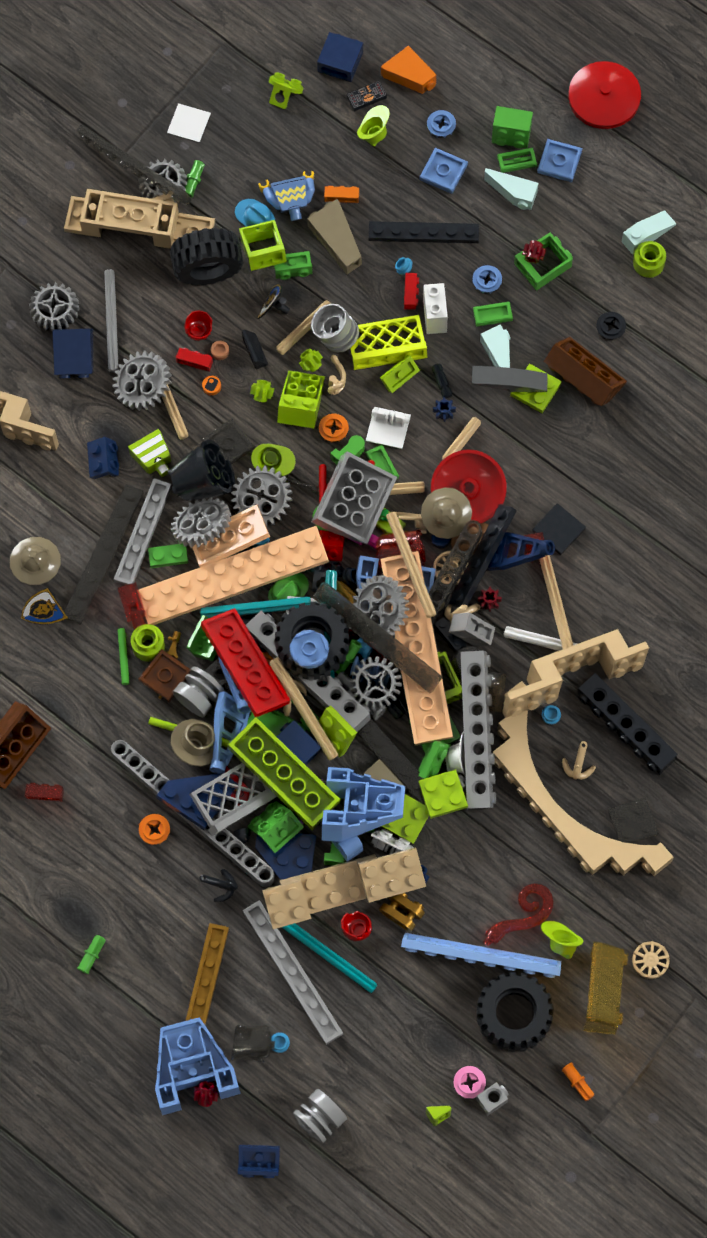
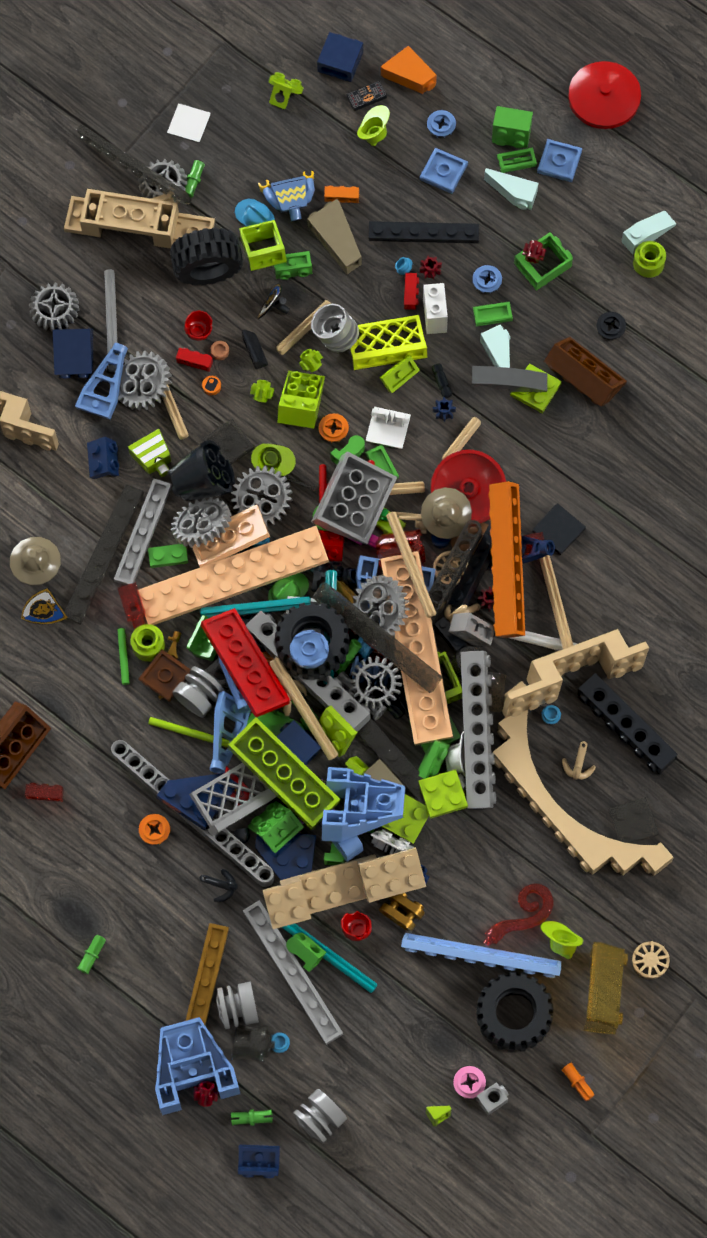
dark tan helmet [171,719,215,767] -> none
tan piece [328,354,346,395] -> none
none -> medium blue plate [75,343,128,420]
none -> light grey wheel [216,981,259,1029]
none -> bright green pin [231,1109,273,1126]
none -> bright green leg [286,932,327,972]
none -> lime tile [345,756,369,776]
none -> dark red gear [419,256,442,280]
none -> orange brick [489,481,525,638]

